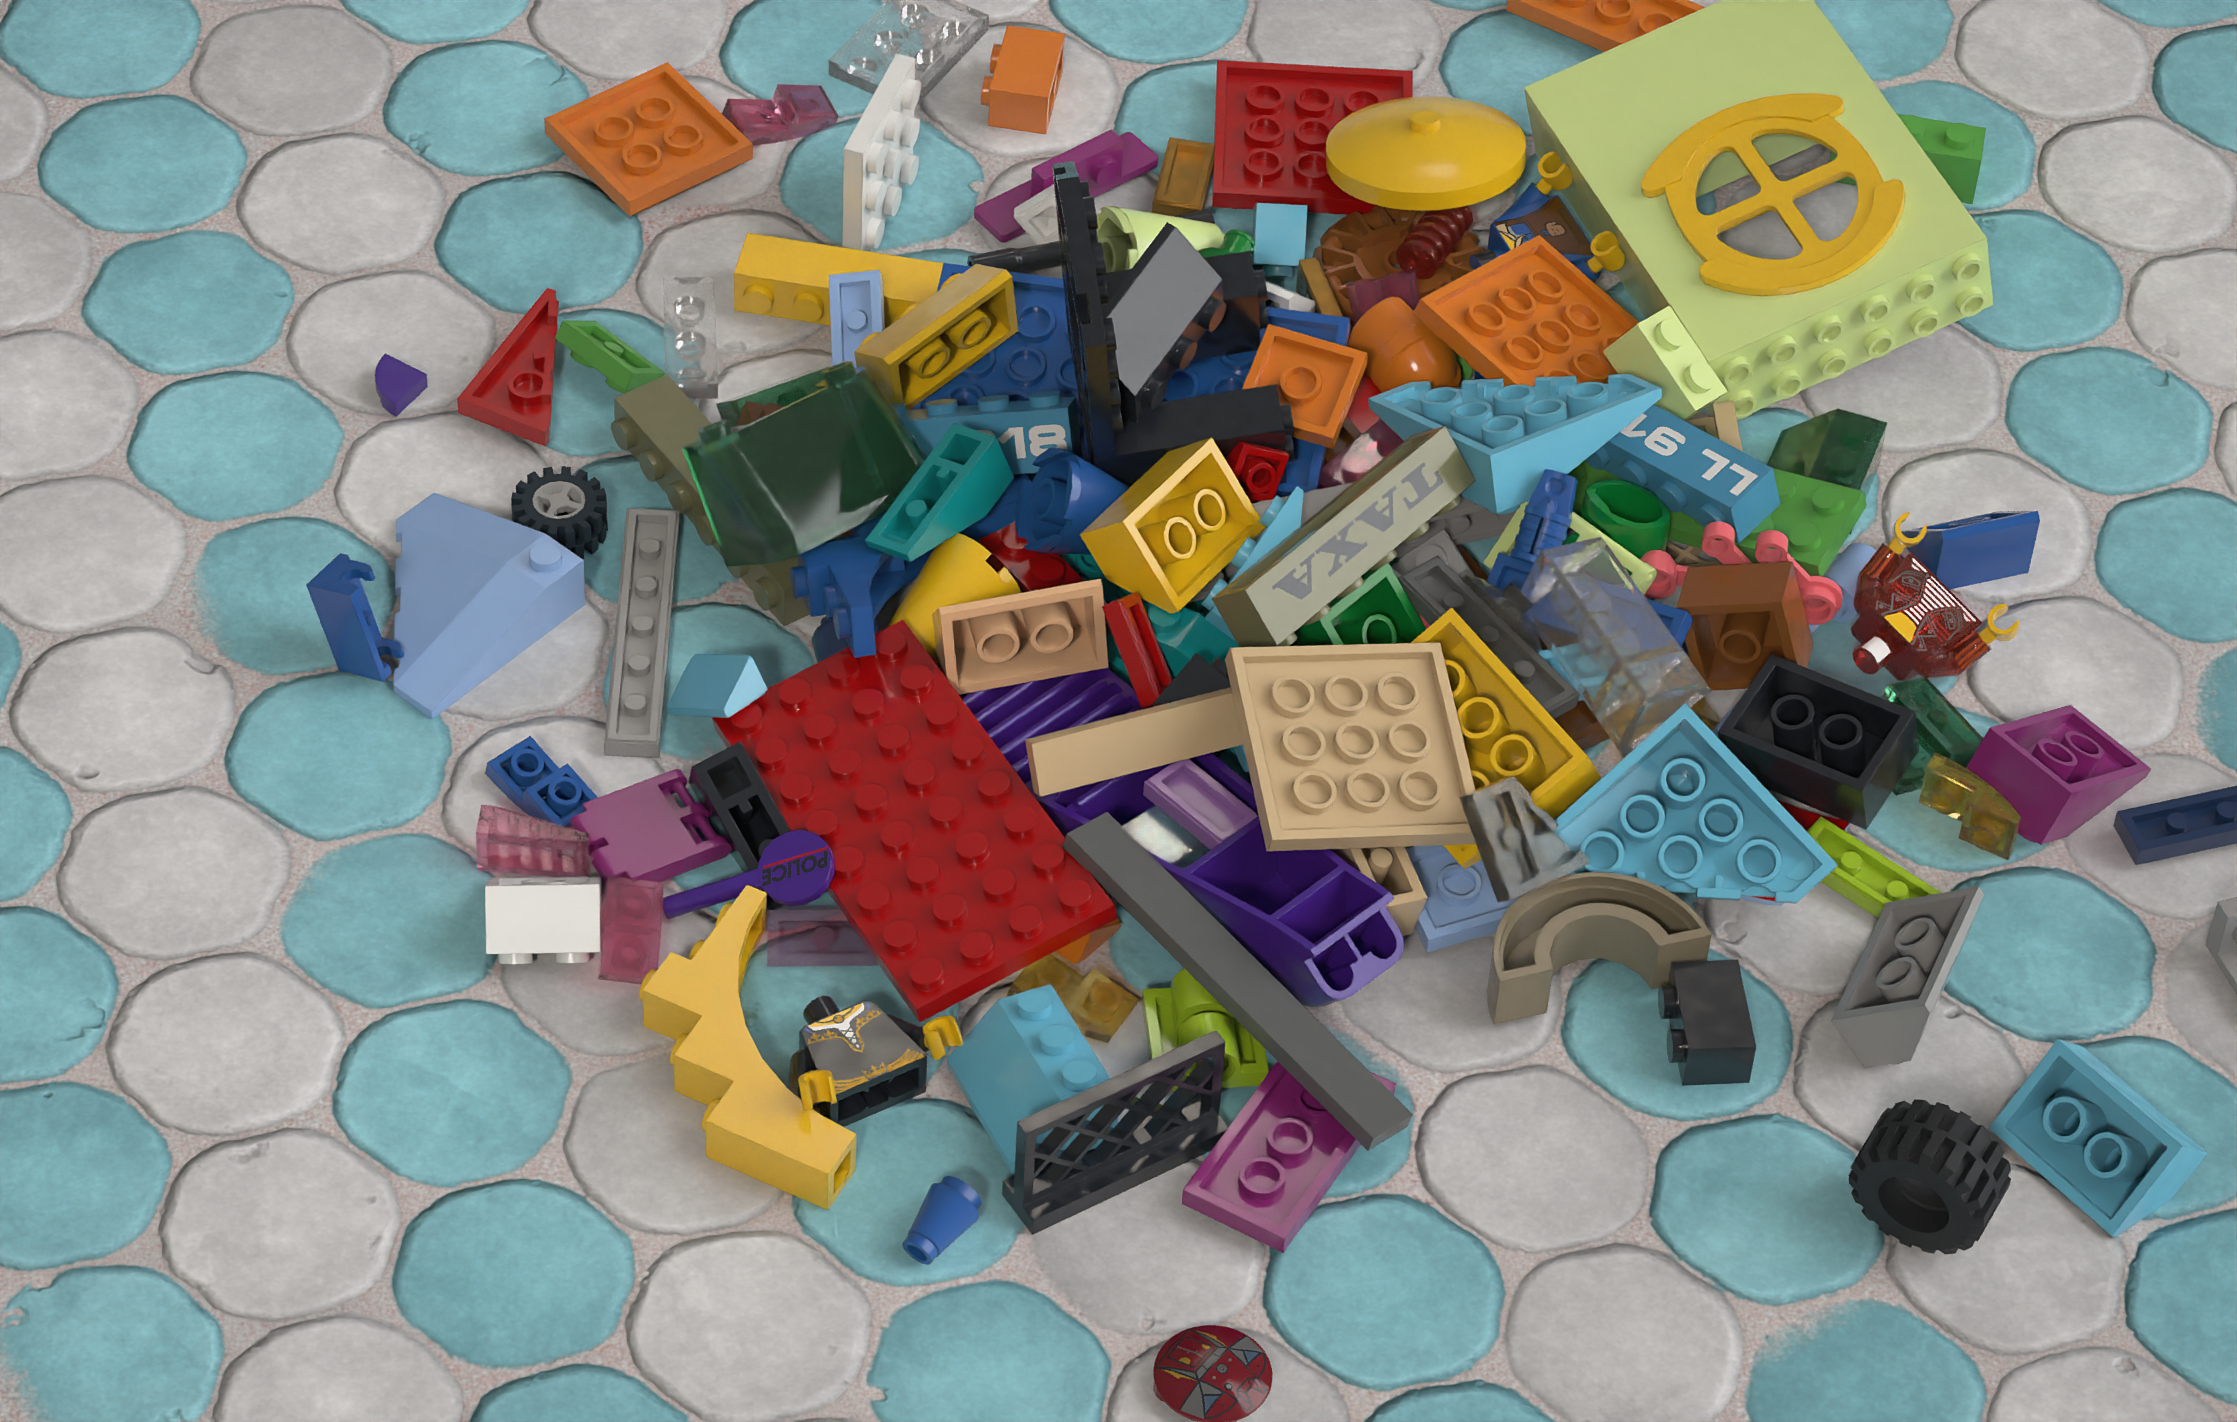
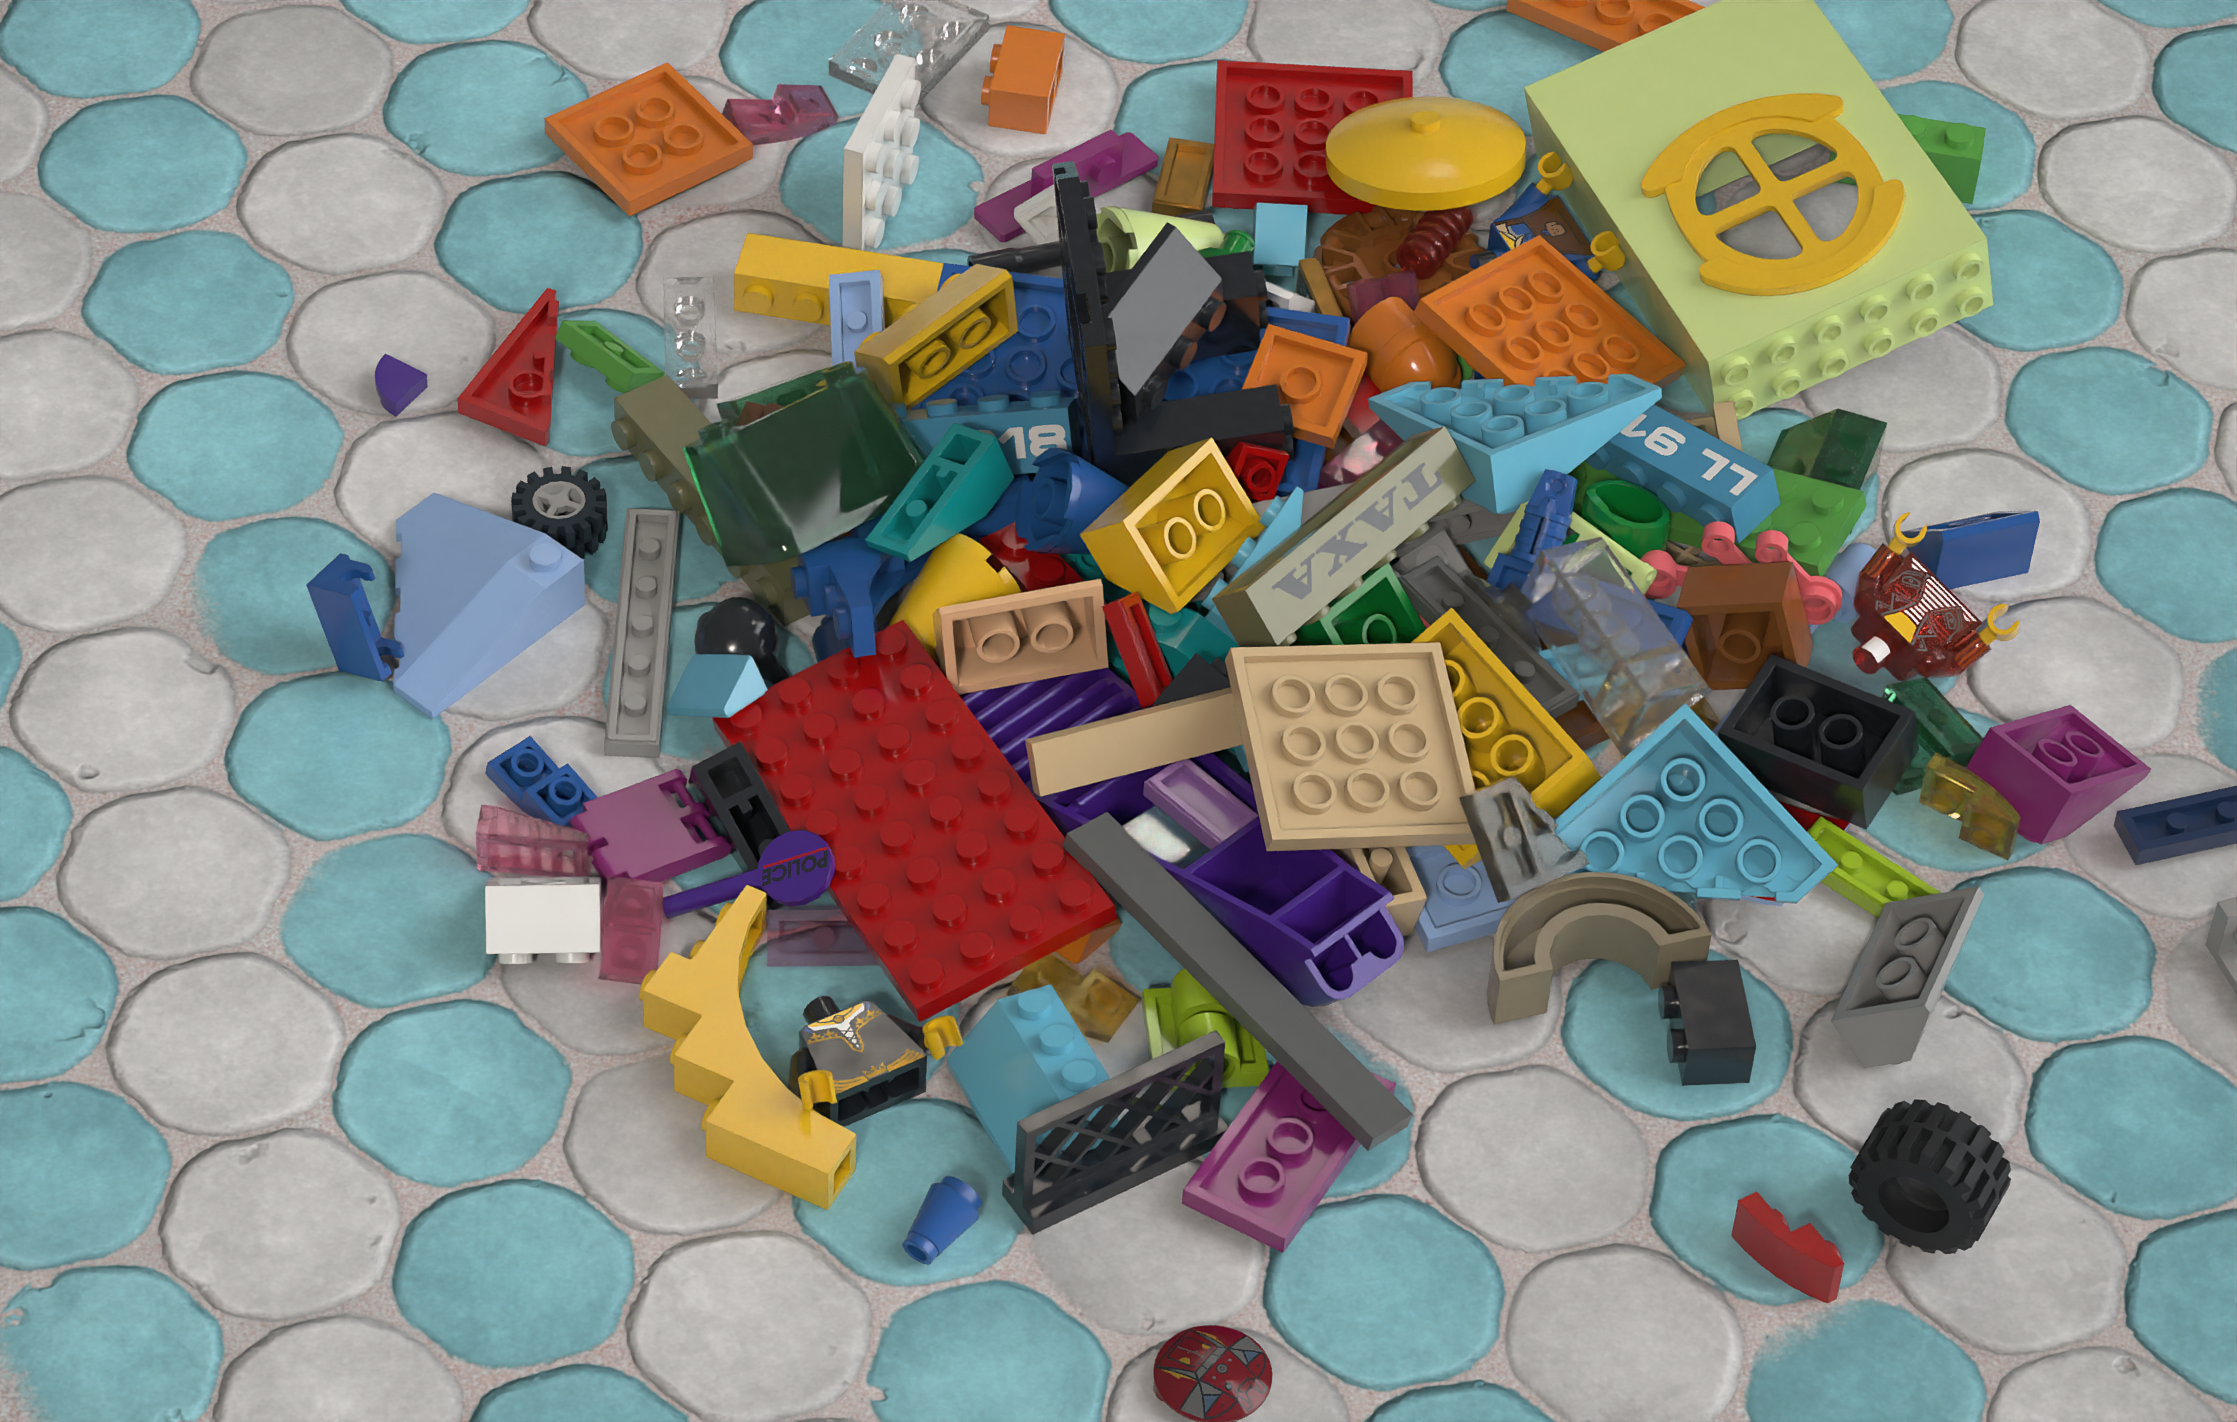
yellowish green brick [1603,305,1728,421] -> none
medium azure slope [1989,1039,2207,1237] -> none
none -> black hair [694,597,791,685]
none -> red slope [1731,1192,1845,1303]

